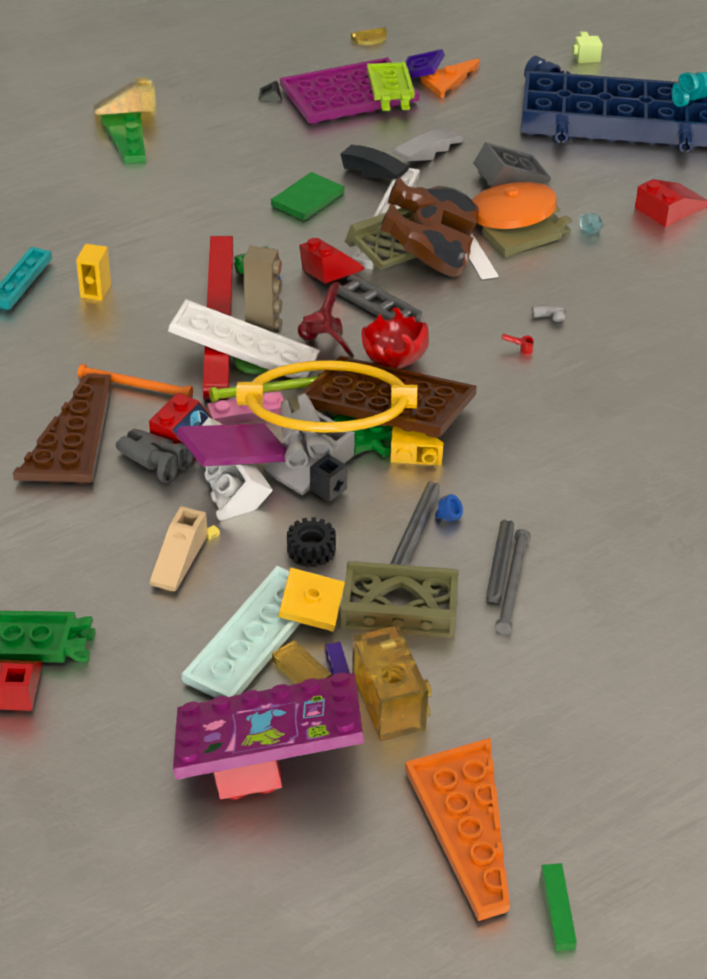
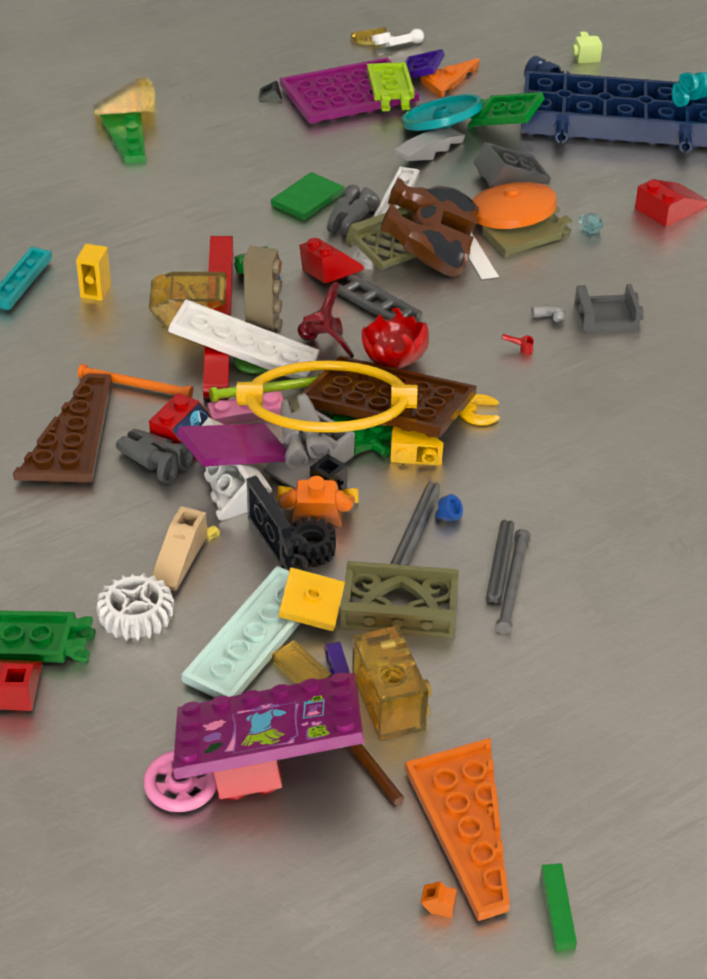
black slope [340,145,409,179] -> none
none -> white gear [96,572,174,641]
none -> bright pink plate [143,750,217,812]
none -> clear yellow slope [149,272,226,328]
none -> black tile [246,475,308,571]
none -> orange torso [276,476,359,526]
none -> dark grey piece [327,185,380,236]
none -> reddish brown bar [348,744,404,806]
none -> white piece [371,28,424,47]
none -> teal dish [402,94,483,131]
none -> orange piece [420,881,457,918]
none -> yellow head [459,394,500,426]
none -> green tile [468,92,545,128]
none -> dark grey panel [574,284,644,332]

